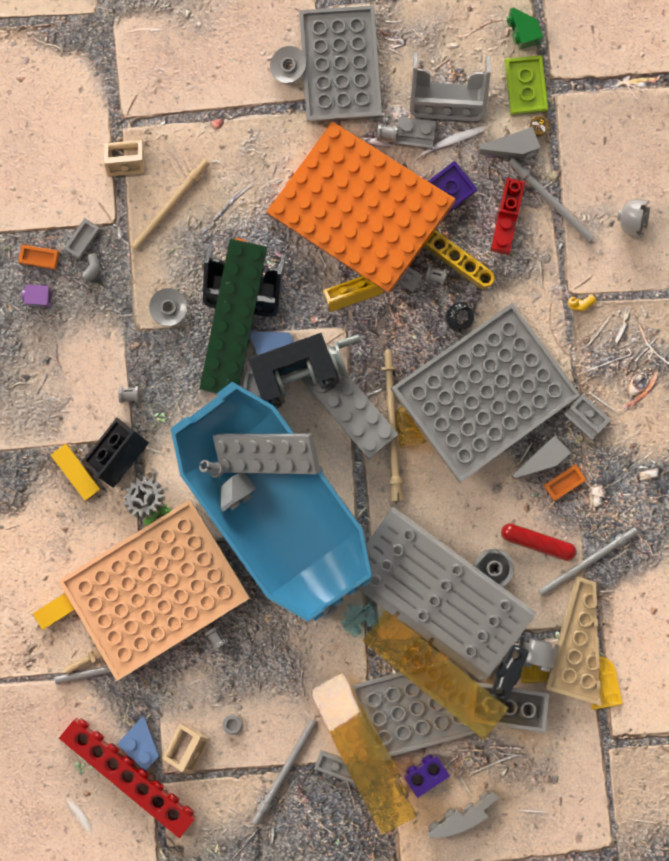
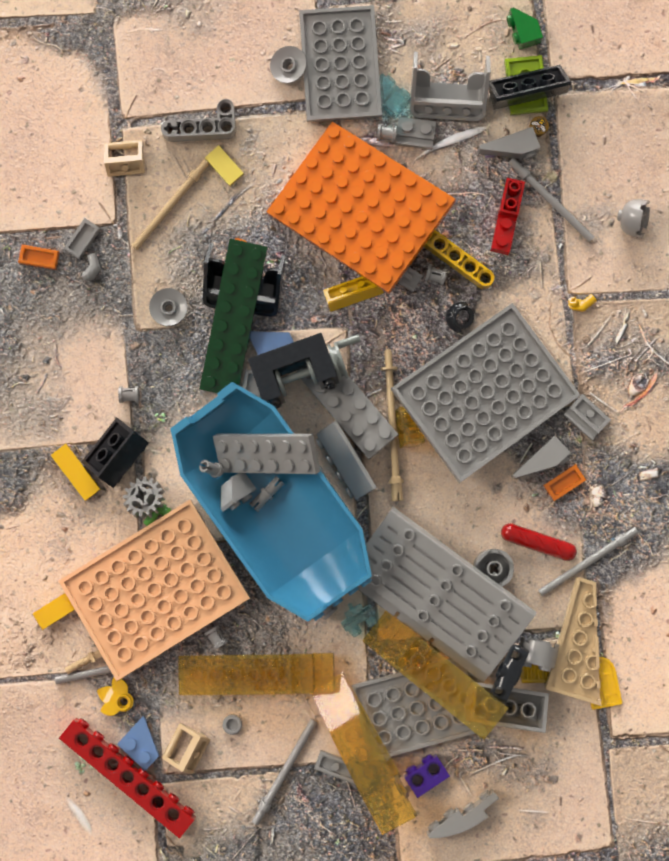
medium lavender brick [22,285,52,308] -> none
dark purple plate [428,161,478,214] -> none
none -> yellow plate [97,677,134,716]
none -> light grey beam [161,99,236,142]
none -> clear yellow slope [178,653,335,695]
none -> light yellow tile [205,145,244,186]
none -> light grey pin [249,476,285,512]
none -> light grey slope [316,420,377,500]
none -> clear light blue slope [379,73,411,119]
none -> black slope [489,65,571,110]

